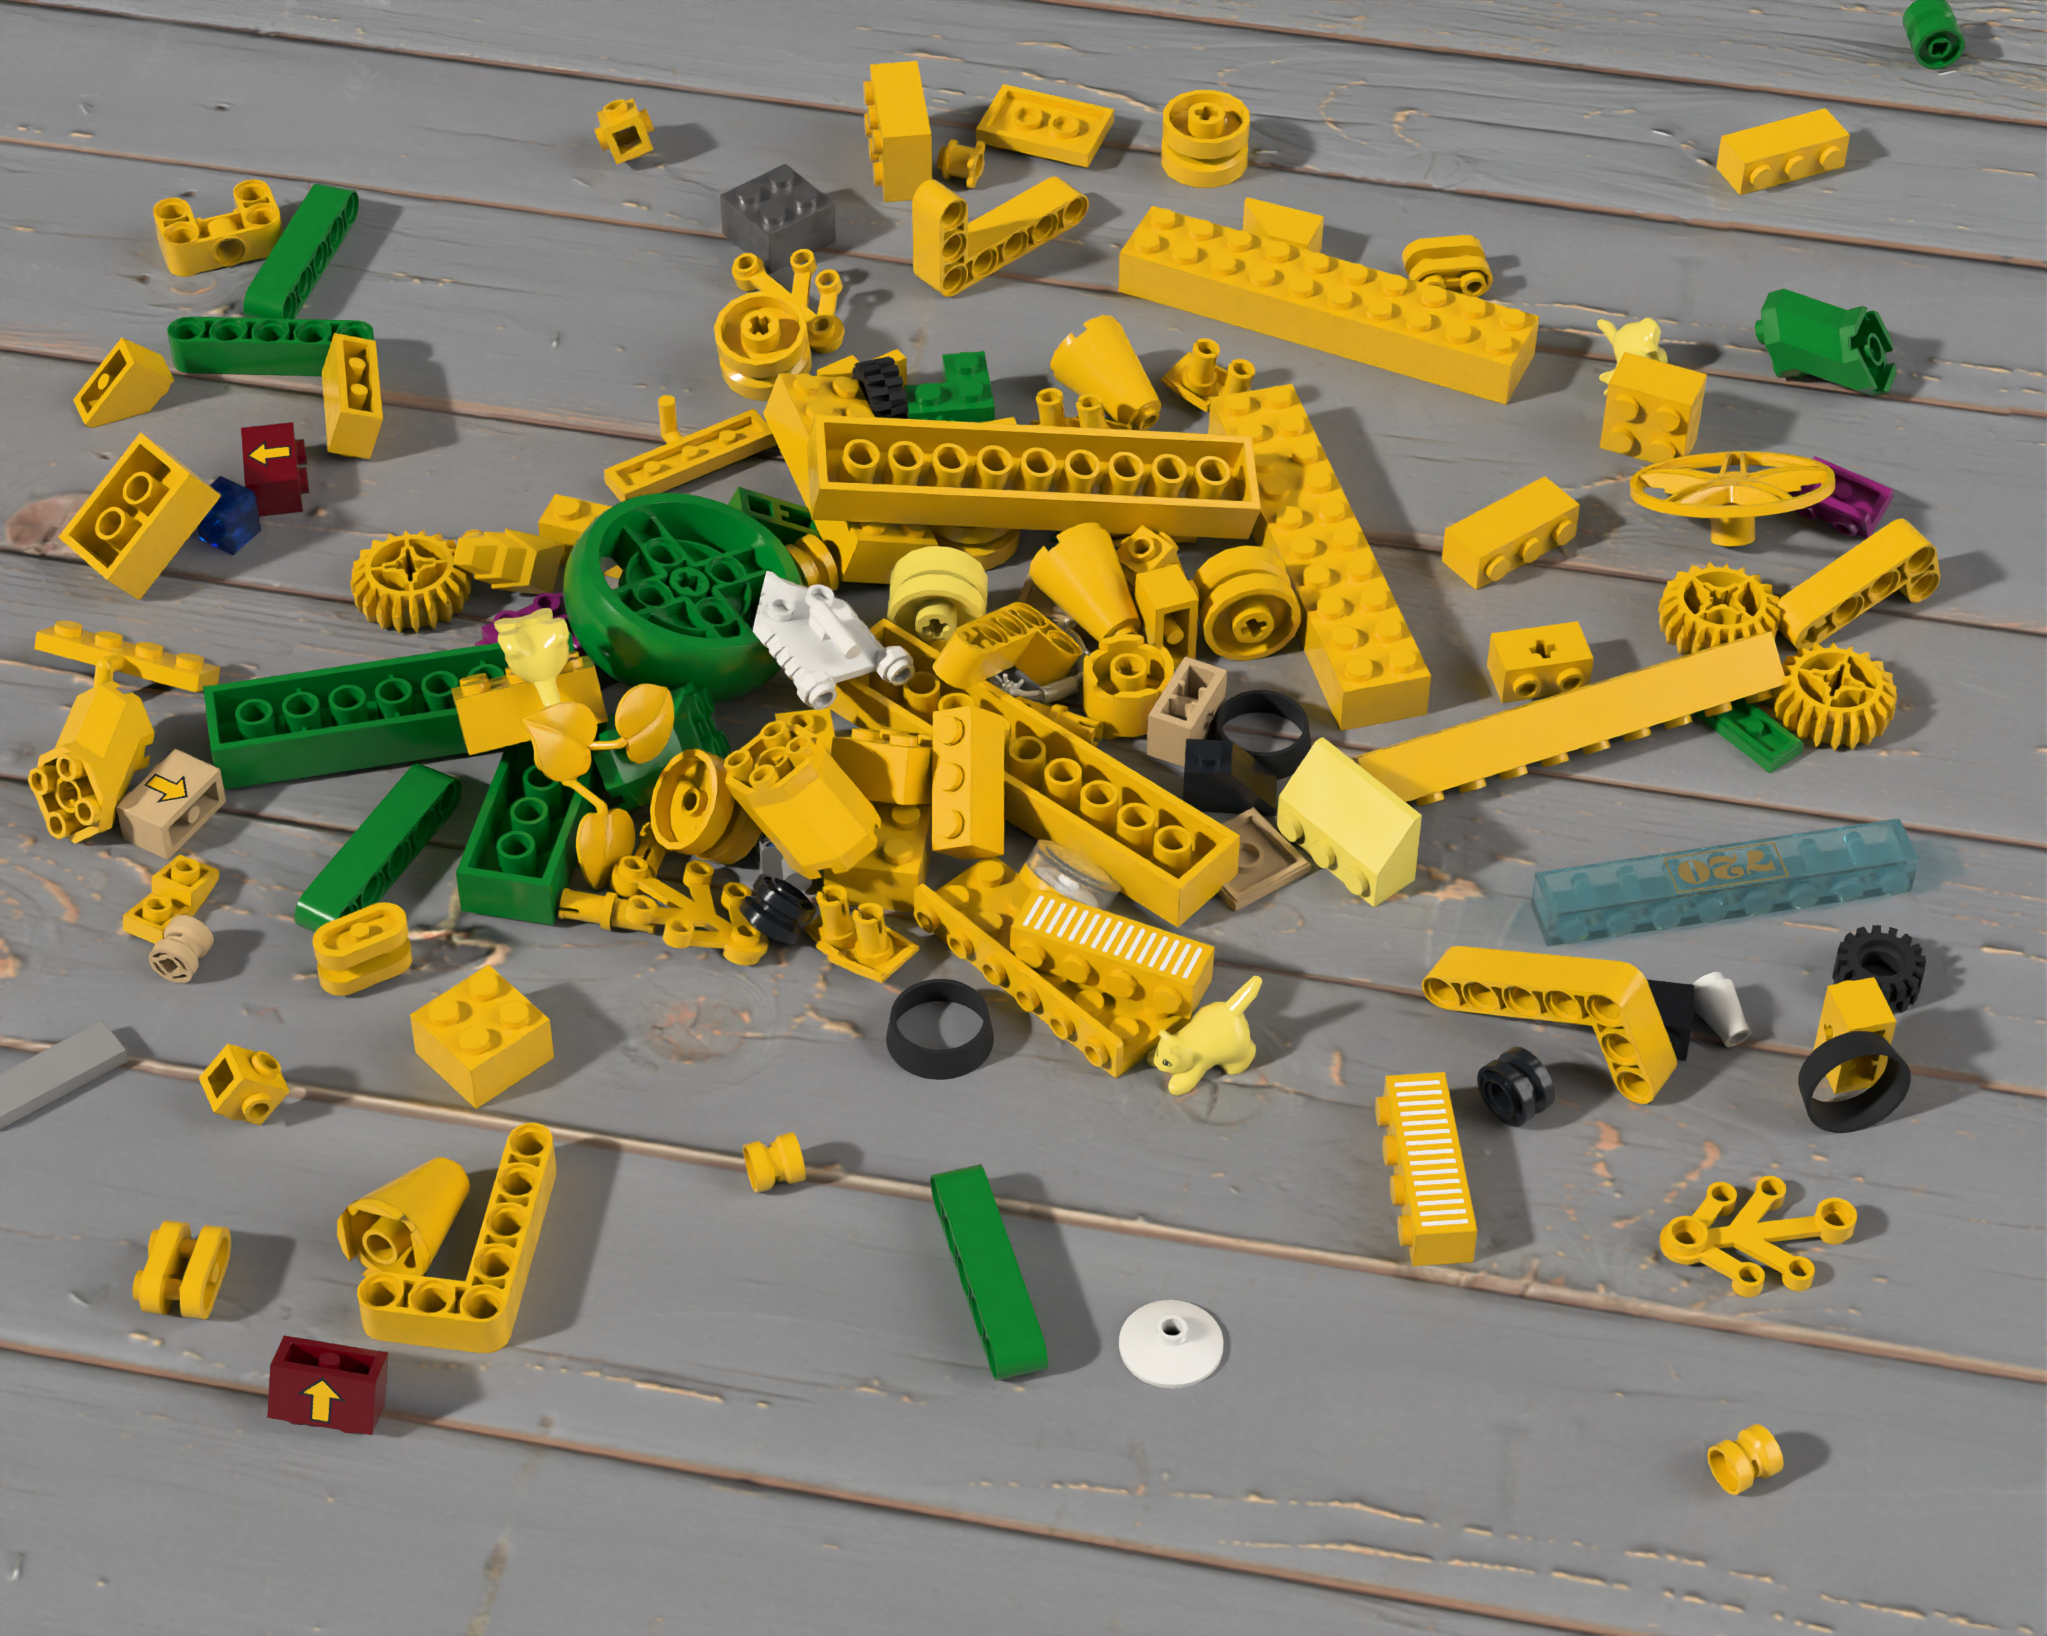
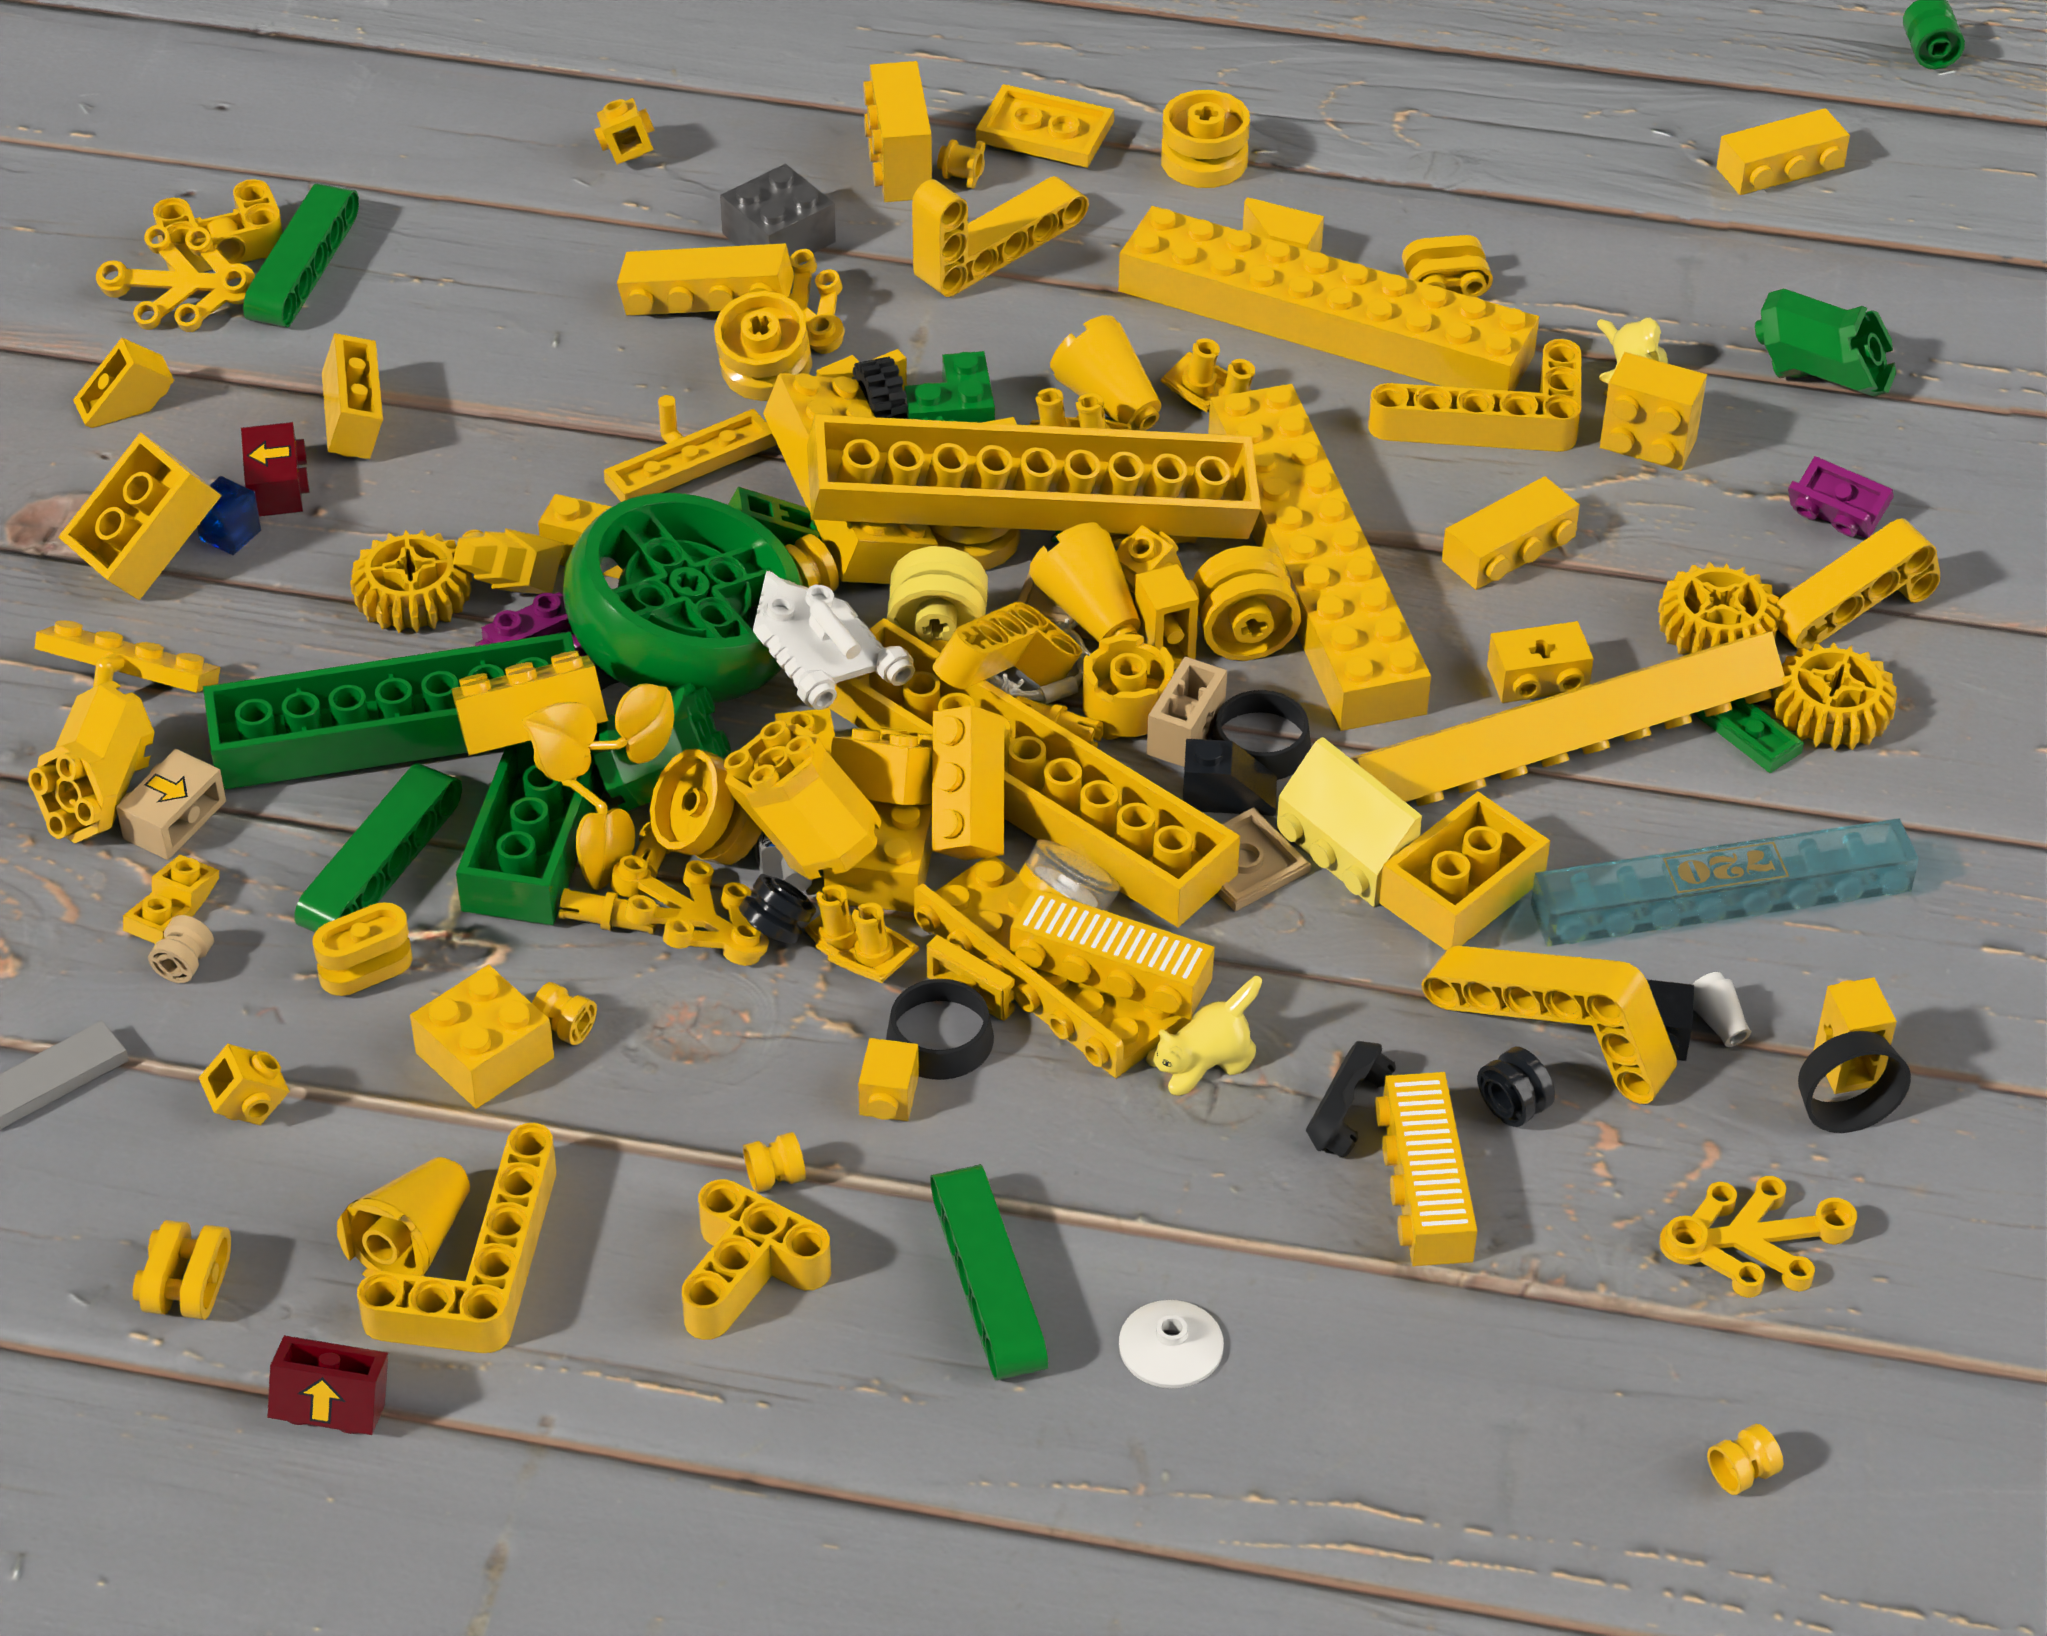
green beam [167,316,375,376] -> none
light yellow animal [494,608,569,707] -> none
yellow wheel [1630,451,1835,546] -> none
black tyre [1832,925,1926,1015] -> none
none -> yellow plant [96,225,255,332]
none -> yellow wheel [532,982,597,1045]
none -> yellow brick [617,243,794,316]
none -> yellow beam [682,1179,831,1340]
none -> yellow brick [858,1038,919,1121]
none -> yellow tile [927,935,1015,1021]
none -> black piece [1306,1041,1396,1158]
none -> yellow beam [1368,339,1581,452]
none -> yellow brick [1379,791,1550,950]

